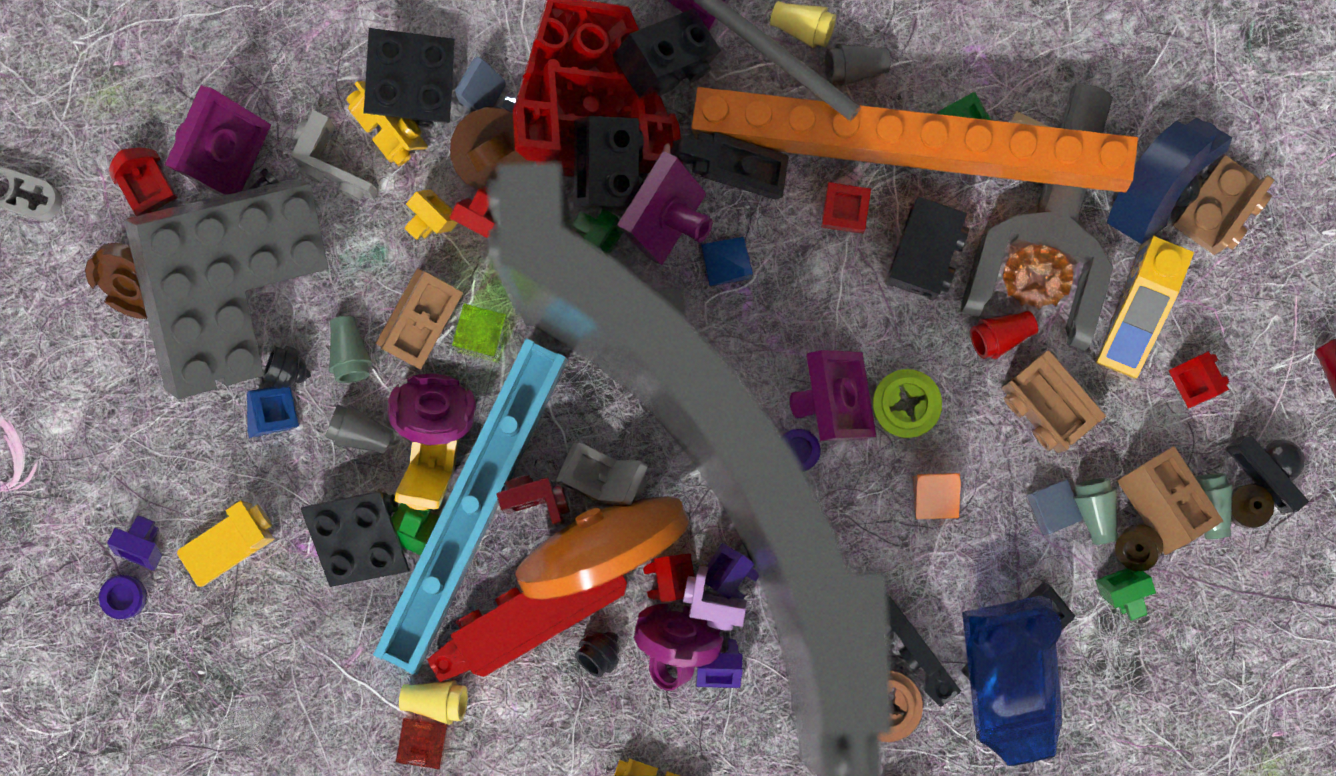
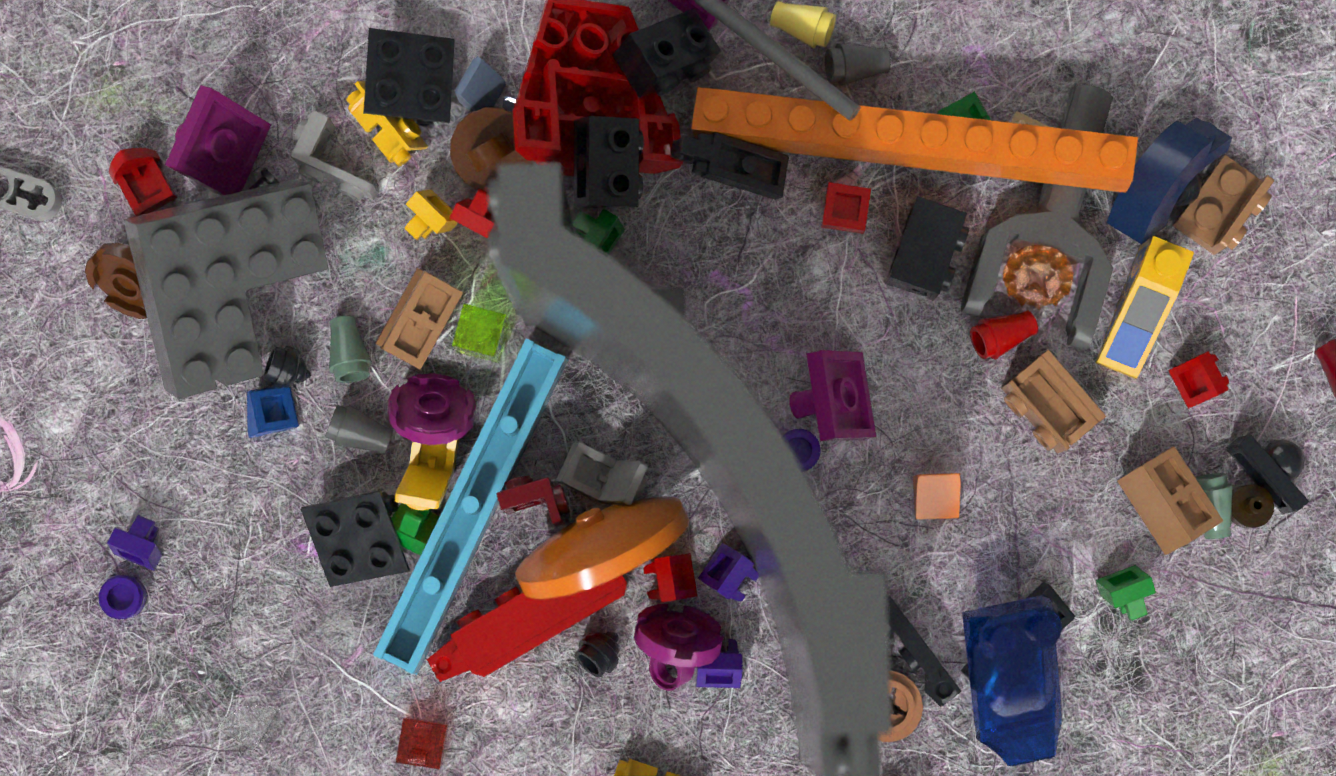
yellow bracket [177,500,275,587] -> none
light yellow cone [399,680,468,725] -> none
magenta tile [617,151,713,265] -> none
lavender bracket [683,565,747,630] -> none
blue slope [702,236,753,287] -> none
lime gear [872,369,942,438] -> none
sand blue slope [1026,479,1083,535] -> none
sand green cone [1073,478,1119,545] -> none
dark brown tile [1115,524,1163,571] -> none

